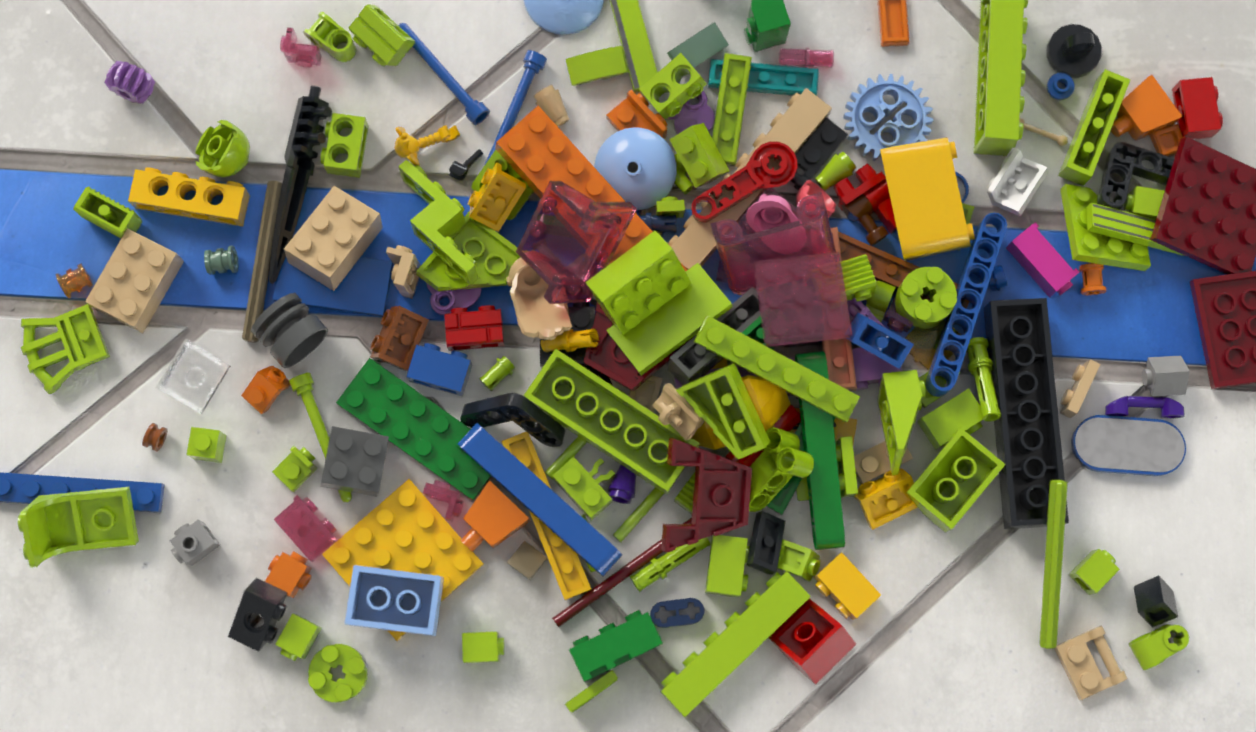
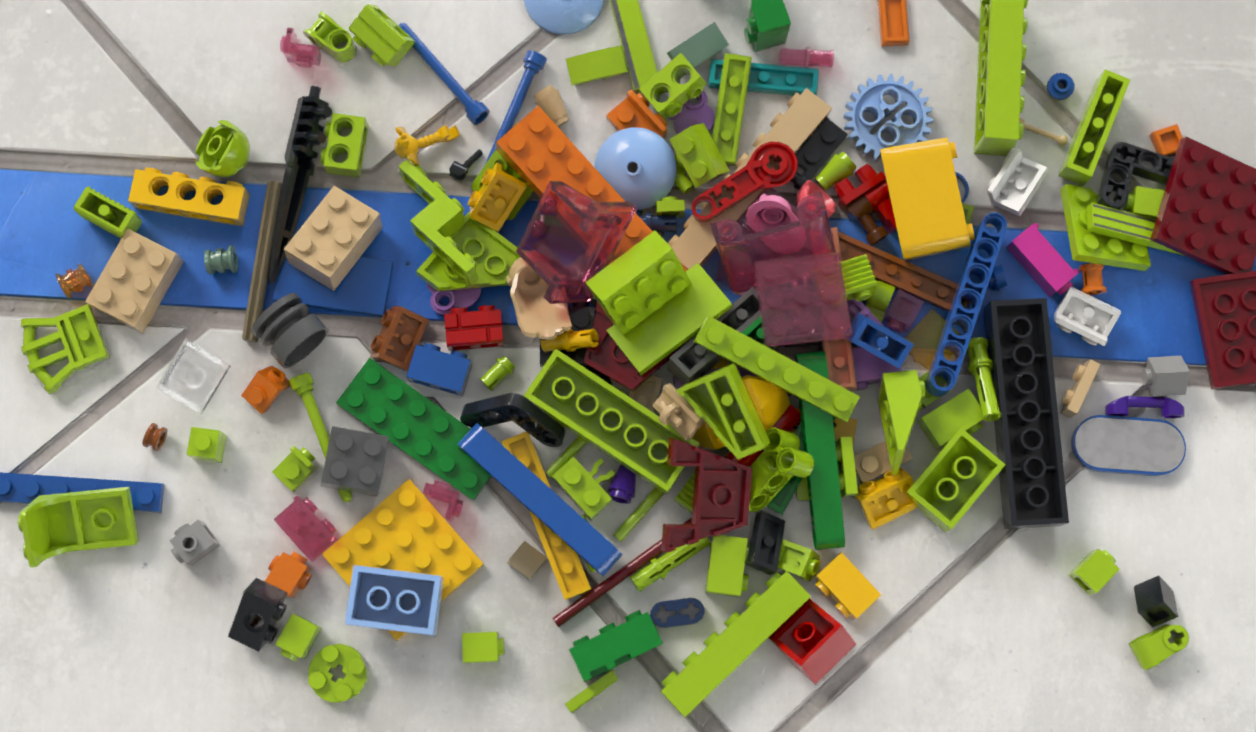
medium lavender gear [104,61,155,104] -> none
tan bracket [386,245,421,299] -> none
orange torso [460,481,530,552] -> none
lime brick [895,267,957,329] -> none
lime axle [1039,480,1068,649] -> none
black tile [1046,24,1102,78] -> none
tan plate [1054,625,1128,700] -> none
orange torso [1111,74,1182,141] -> none
red brick [1172,77,1223,139] -> none
none -> white bracket [1054,287,1121,346]

